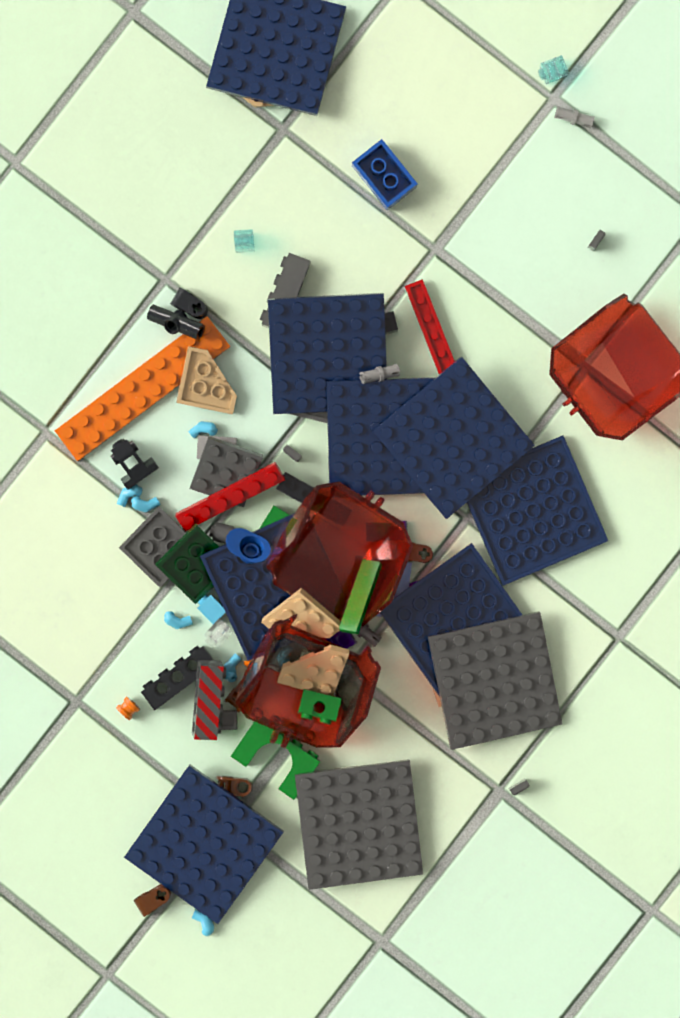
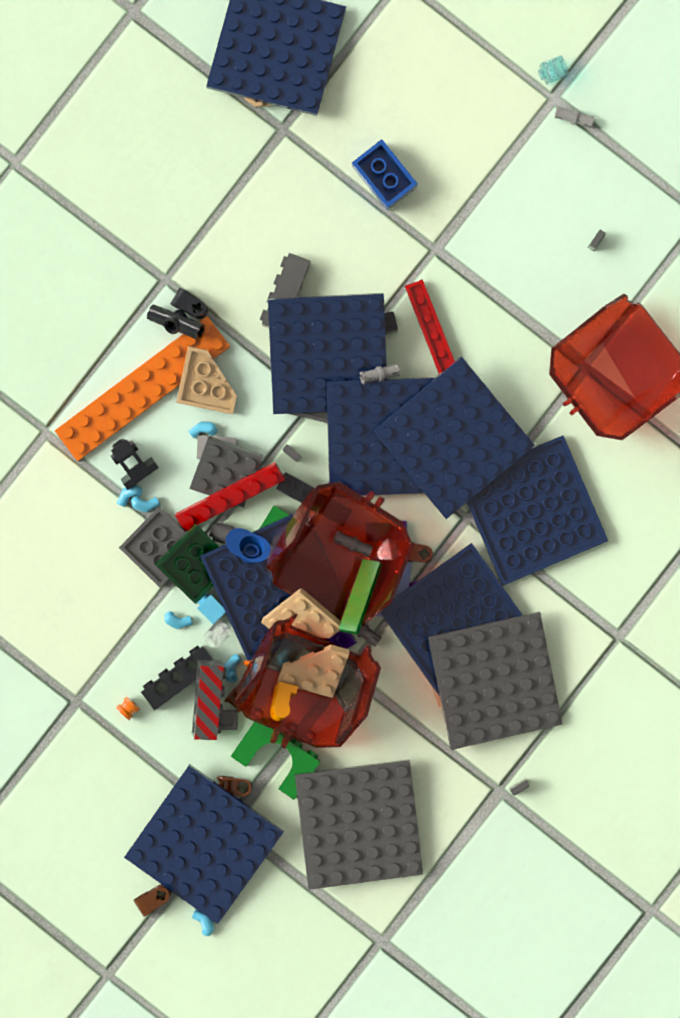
clear light blue brick [234,229,255,253] -> none
green brick [298,689,341,725] -> none
none -> light orange leg [270,682,298,721]
none -> dark grey pin [333,531,373,557]

